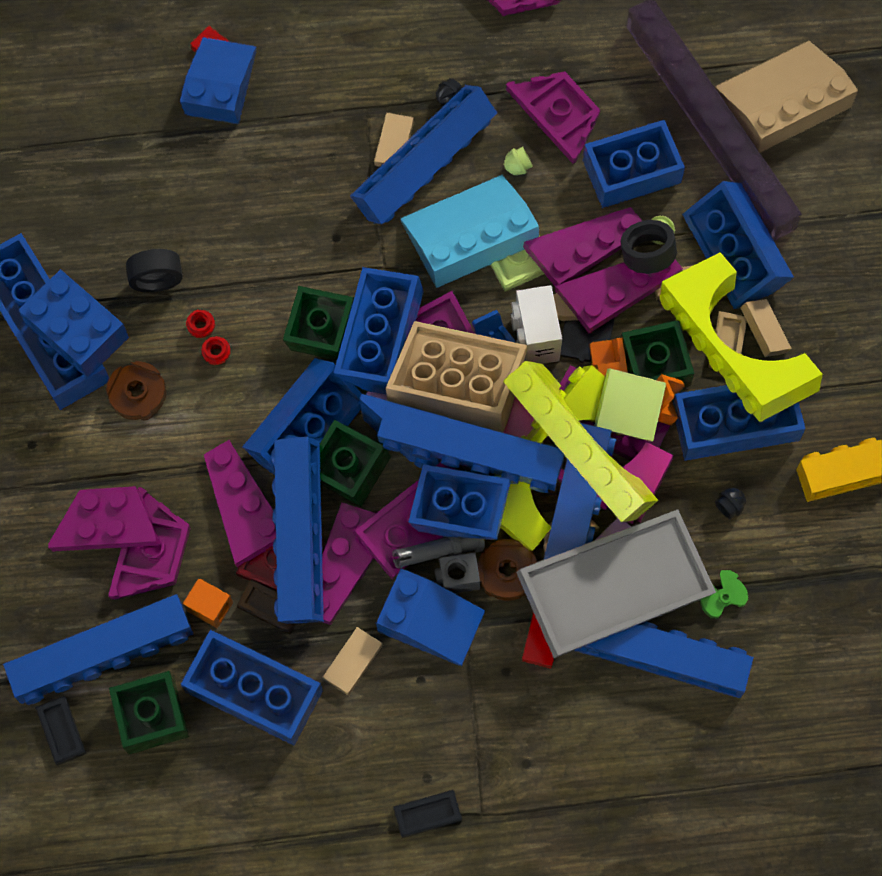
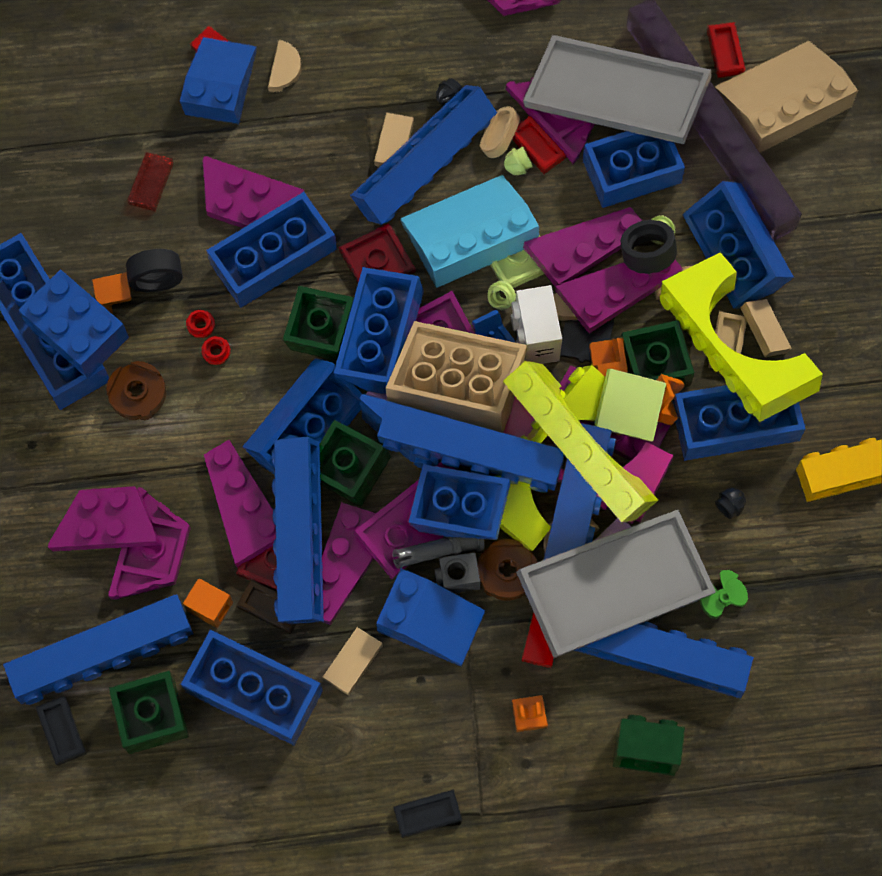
none -> orange panel [92,272,132,314]
none -> clear red tile [128,152,174,212]
none -> magenta wing [203,156,304,228]
none -> blue brick [206,192,337,308]
none -> tan tile [268,40,301,92]
none -> dark red tile [339,223,416,284]
none -> tan tile [480,106,520,158]
none -> yellowish green plate [488,281,516,310]
none -> red tile [512,116,566,174]
none -> orange tile [512,695,548,732]
none -> light grey tile [523,35,711,144]
none -> dark green brick [612,715,685,776]
none -> red tile [707,22,746,78]

